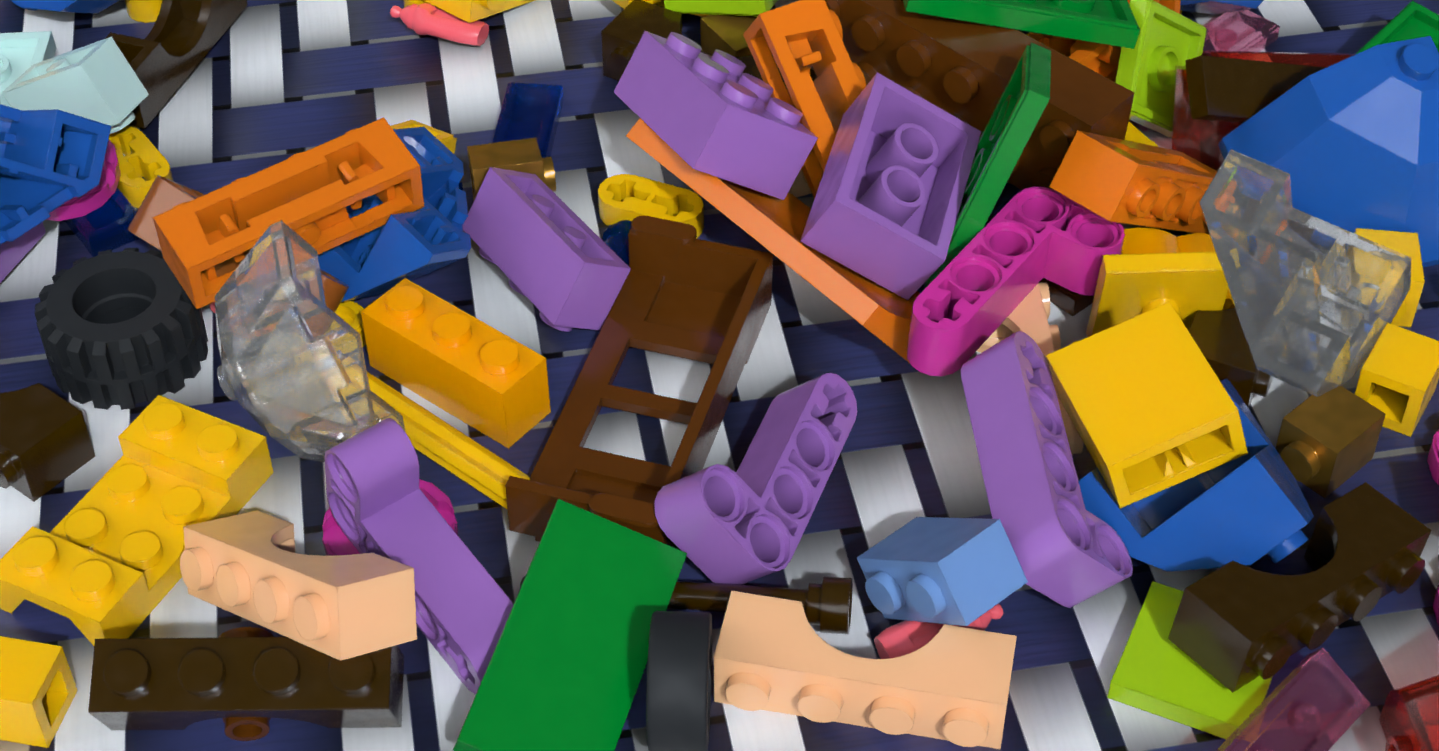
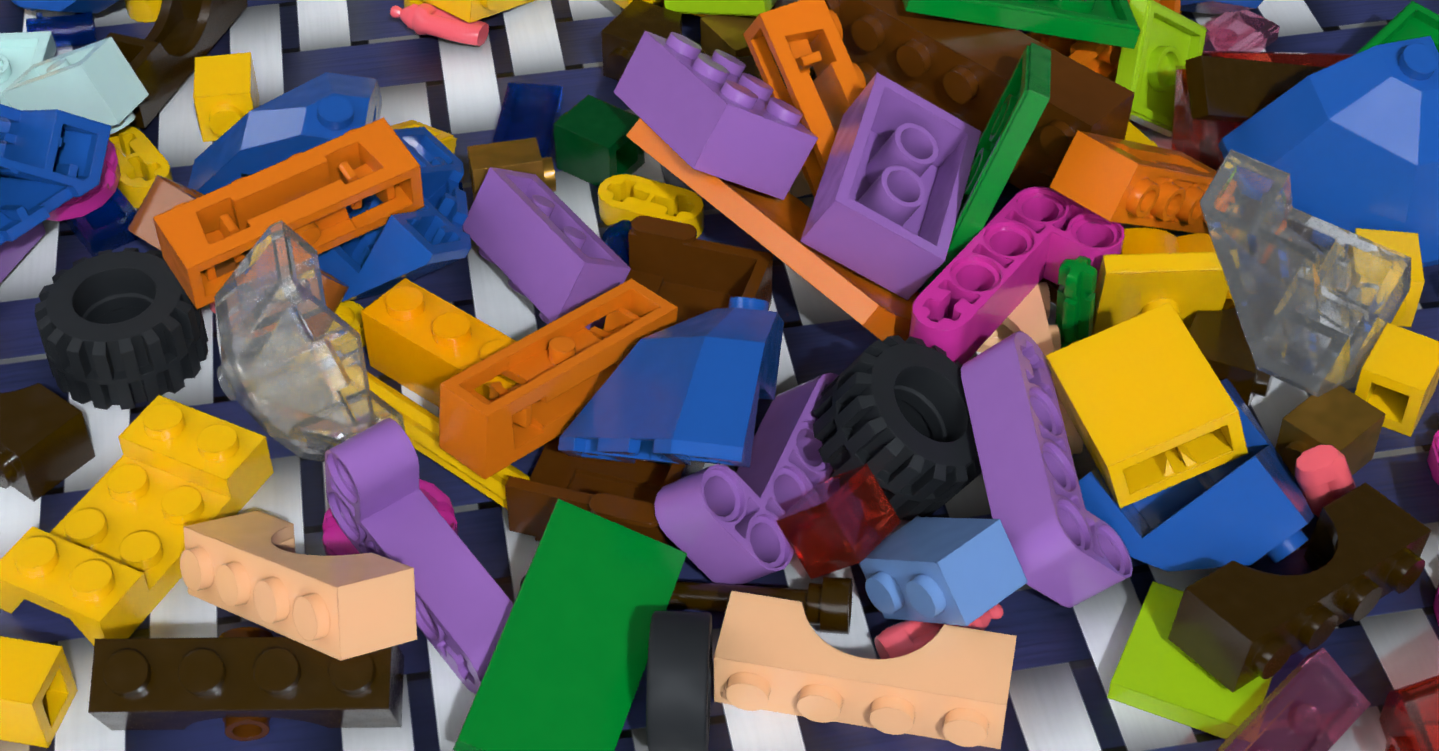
none -> clear blue pin [26,12,97,48]
none -> blue brick [188,72,382,195]
none -> yellow brick [193,52,259,142]
none -> orange brick [439,278,678,480]
none -> dark green brick [553,95,645,187]
none -> blue brick [558,297,784,468]
none -> clear red brick [776,464,901,580]
none -> black tyre [813,335,982,521]
none -> green axle [1055,256,1098,348]
none -> coral piece [1295,445,1356,518]

